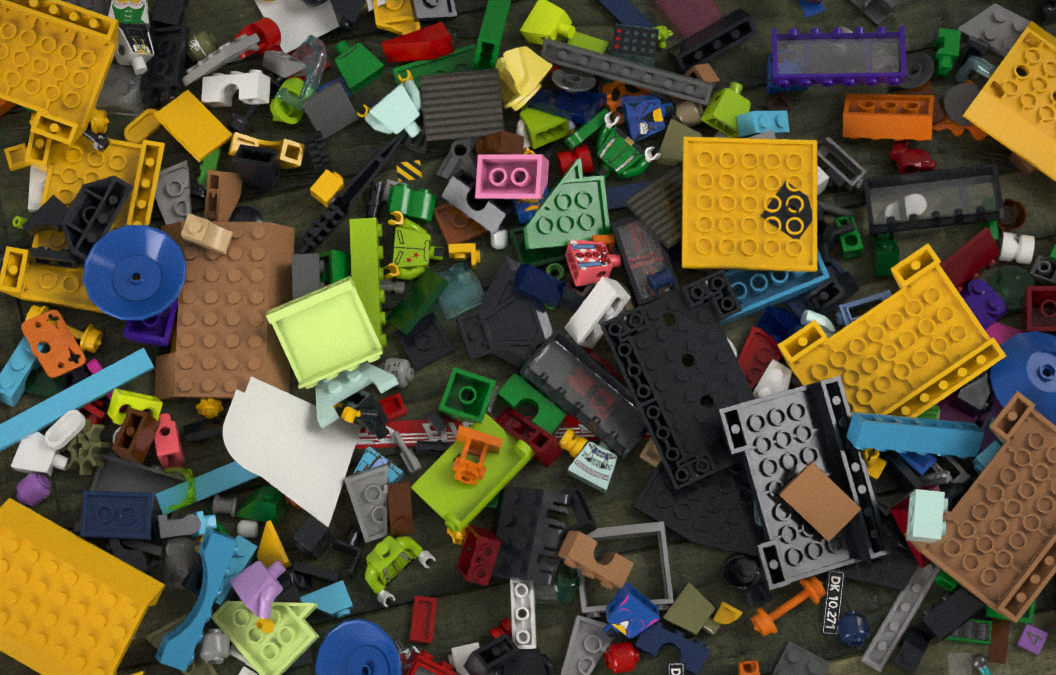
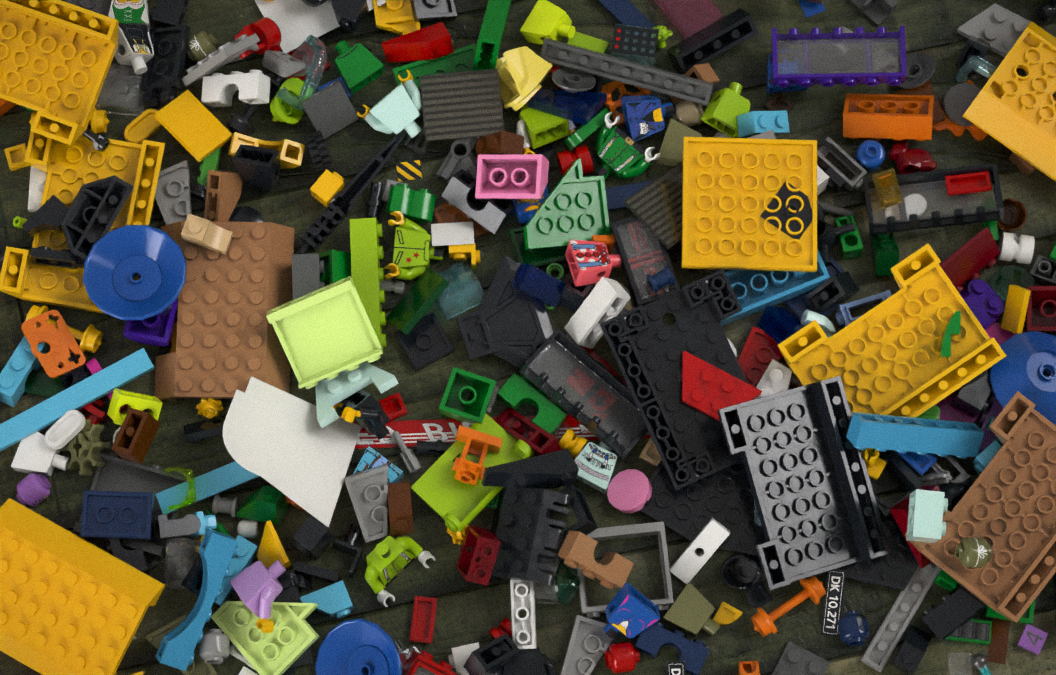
coral torso [154,414,187,472] -> none
light grey head [380,358,414,388] -> none
black tile [425,410,447,436] -> none
white piece [490,229,508,249] -> none
medium nougat tile [779,461,861,542] -> none
green hips [932,28,961,78] -> none
none -> white sticker [431,222,474,246]
none -> black wedge [481,449,579,489]
none -> bright pink tile [607,469,652,513]
none -> white tile [670,517,730,584]
none -> red wing [681,351,762,421]
none -> blue head [855,140,885,172]
none -> clear yellow slope [871,168,903,209]
none -> green slope [939,311,961,358]
none -> red tile [945,171,992,196]
none -> olive head [955,537,992,568]
none -> yellow tile [1001,285,1031,334]

